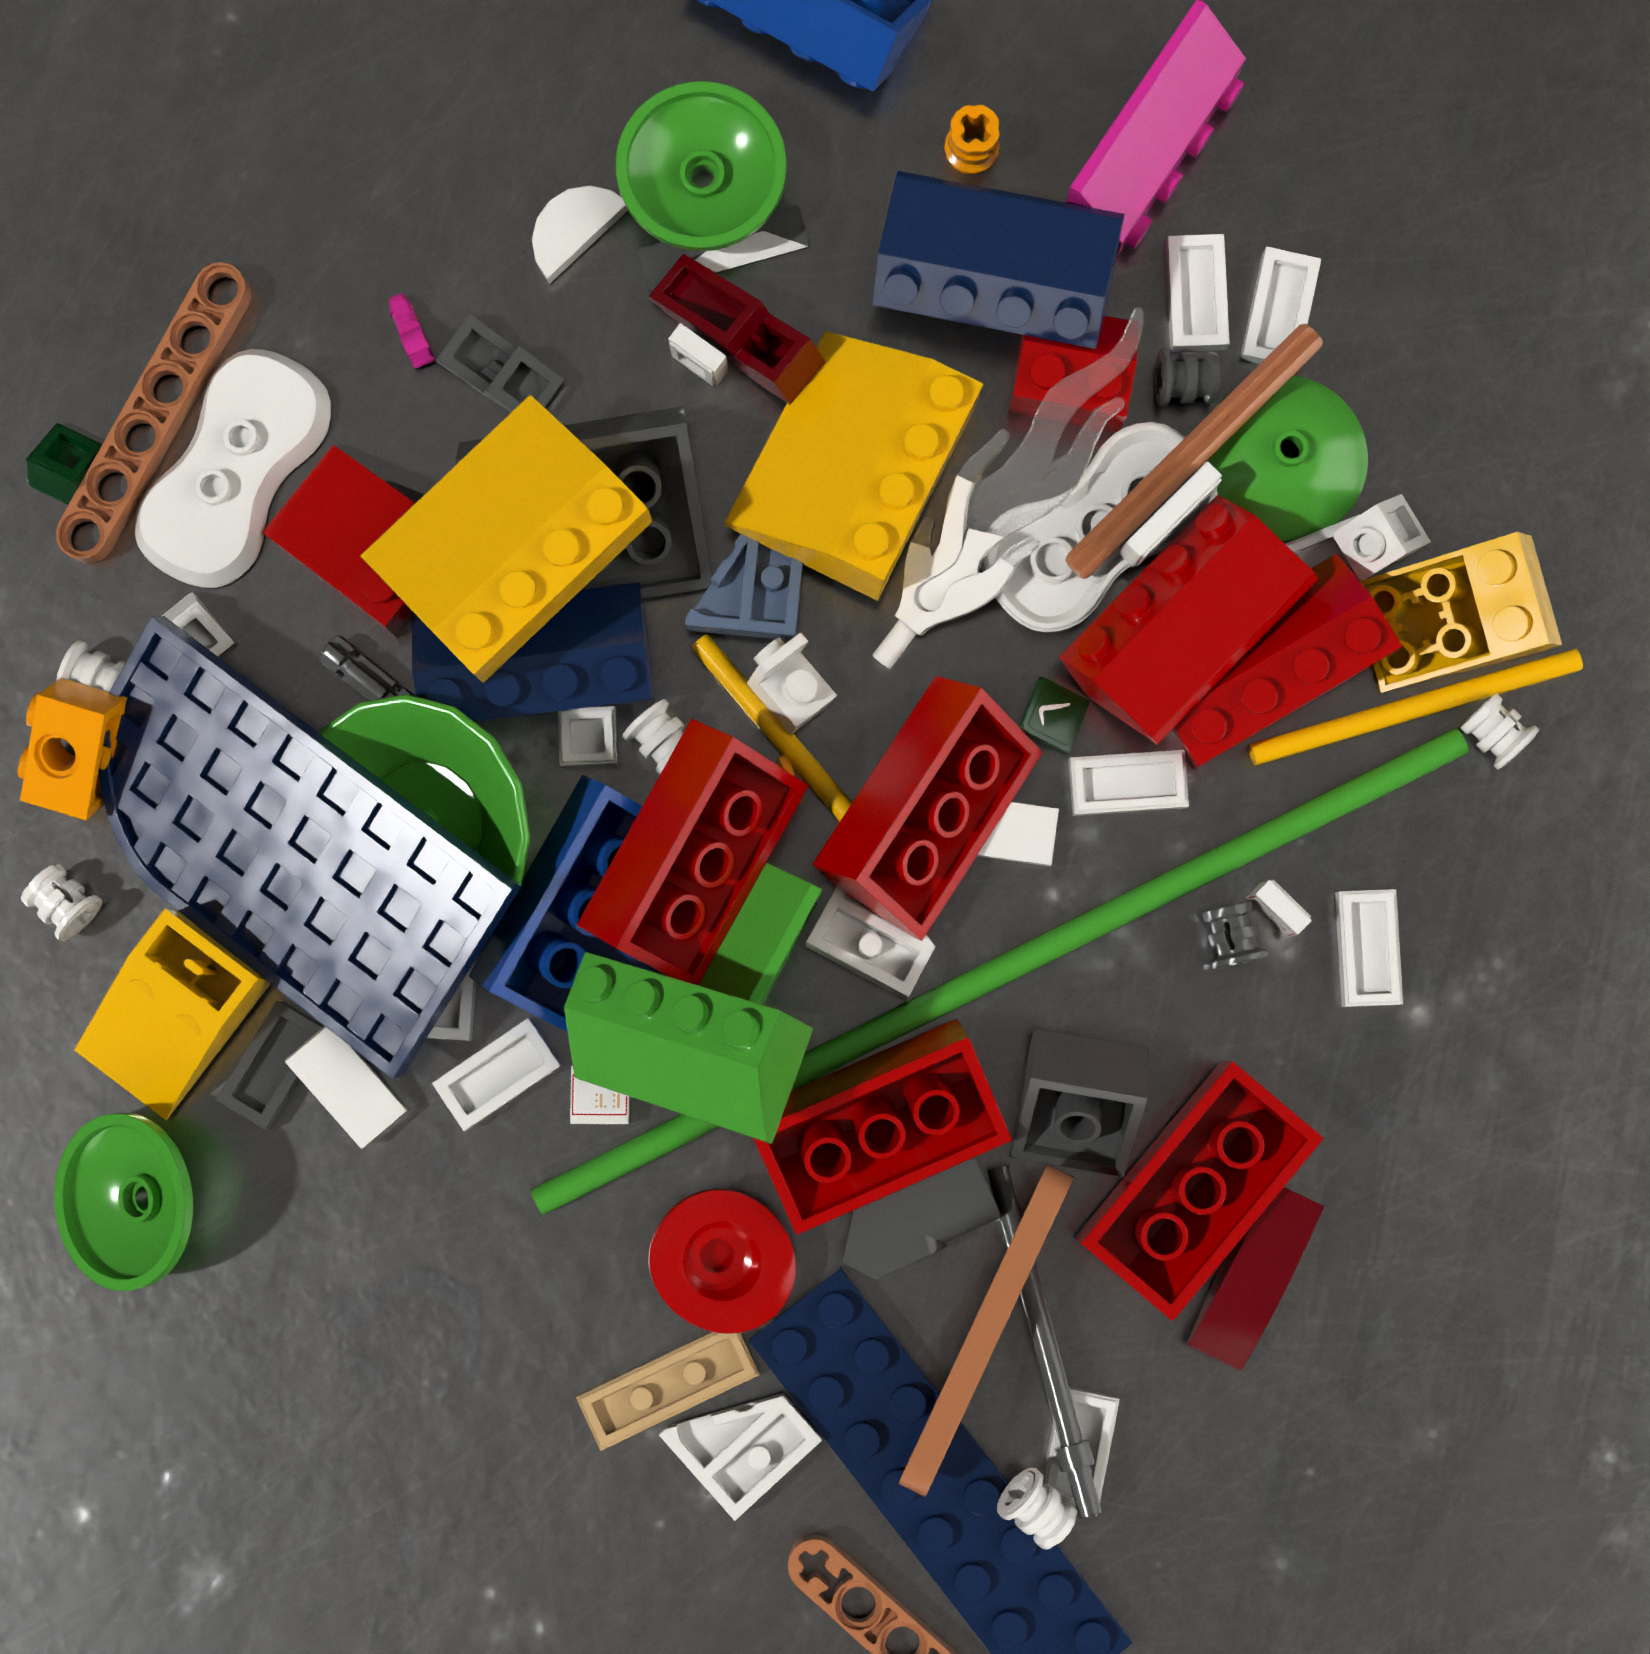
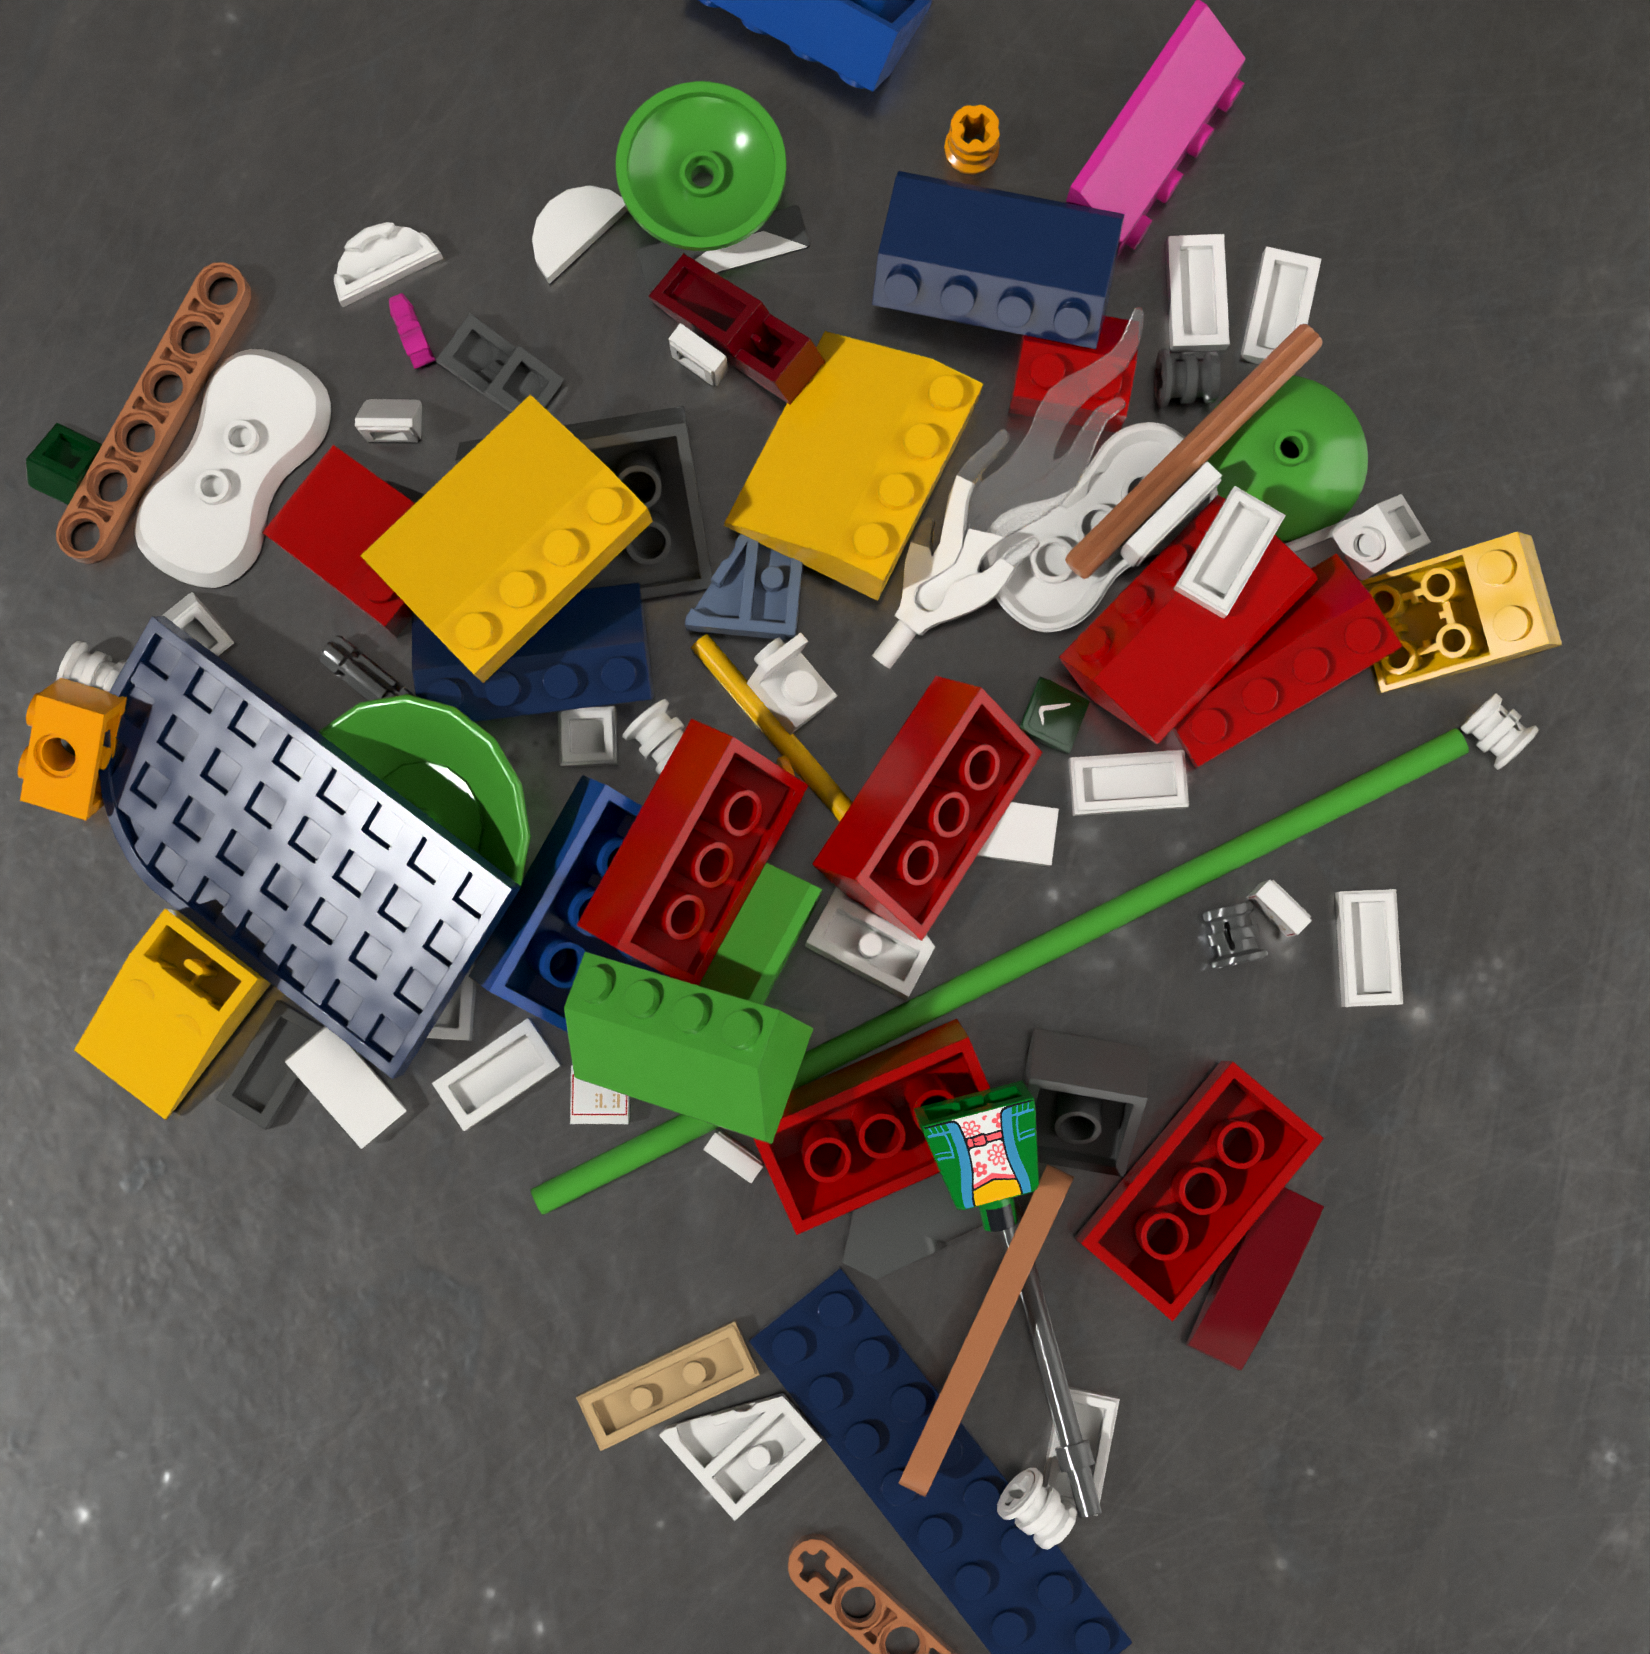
white bush [21,864,102,941] -> none
bright green dish [54,1113,194,1291] -> none
red hat [648,1189,796,1334] -> none
yellow piece [1248,648,1583,766] -> none
none -> white tile [334,222,443,307]
none -> white slope [355,399,422,443]
none -> white tile [703,1130,764,1183]
none -> torso [914,1080,1039,1232]
none -> white tile [1173,486,1286,619]

